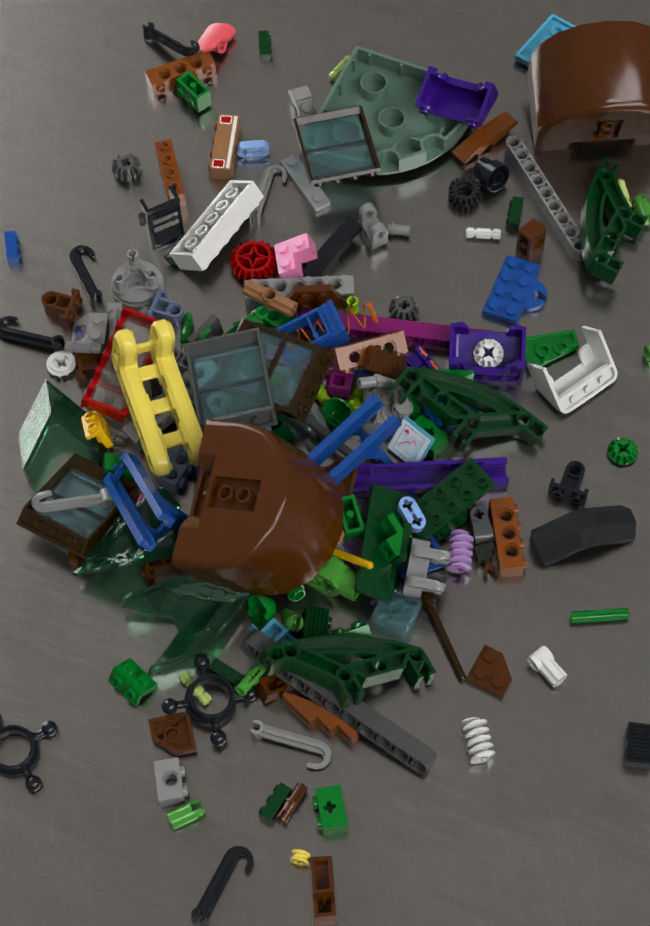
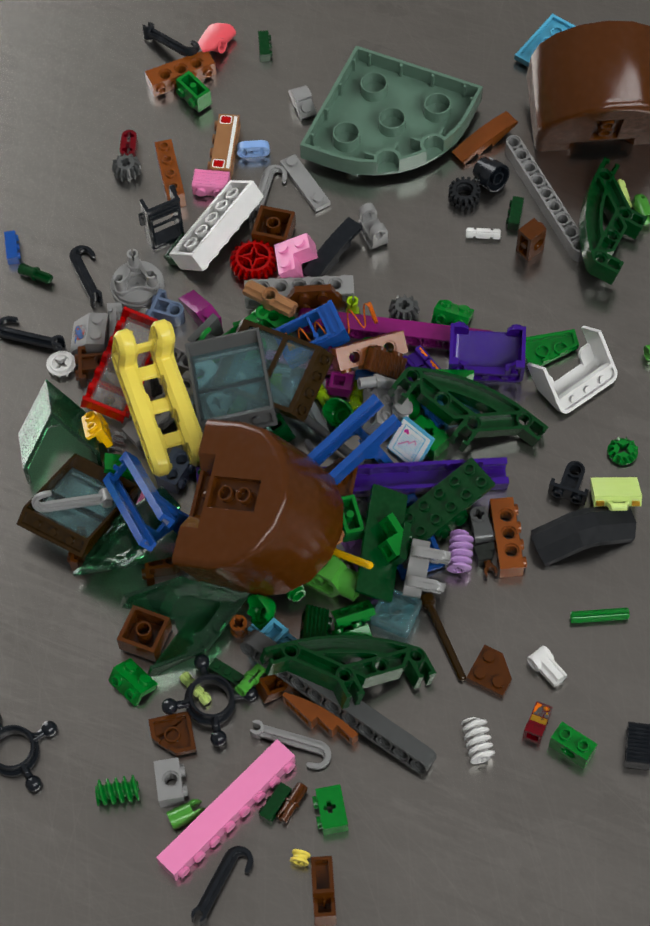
reddish brown pin [41,288,83,329] -> none
light grey axle [64,342,102,354] -> none
green piece [179,312,194,352] -> none
bright green piece [281,608,304,632] -> none
clear light blue window [291,106,381,187] -> none
yellowish green axle [329,55,350,82] -> none
light grey pin [388,222,410,236] -> none
light blue beam [397,496,426,533] -> none
dark purple windscreen [415,66,499,129] -> none
white gear [473,339,504,367] -> none
blue plate [482,255,547,325] -> none
none -> dark green axle [18,263,53,284]
none -> green piece [95,775,140,806]
none -> reddish brown brick [117,605,172,662]
none -> dark red beam [120,130,138,157]
none -> bright pink brick [156,739,296,881]
none -> magenta slope [178,290,223,329]
none -> bright pink brick [192,169,230,198]
none -> dark orange bush [229,614,248,639]
none -> reddish brown brick [251,205,296,249]
none -> green bracket [331,600,376,629]
none -> green bracket [431,300,474,326]
none -> dark red leg [523,701,553,744]
none -> green brick [549,722,598,769]
none -> yellowish green piece [590,477,642,511]

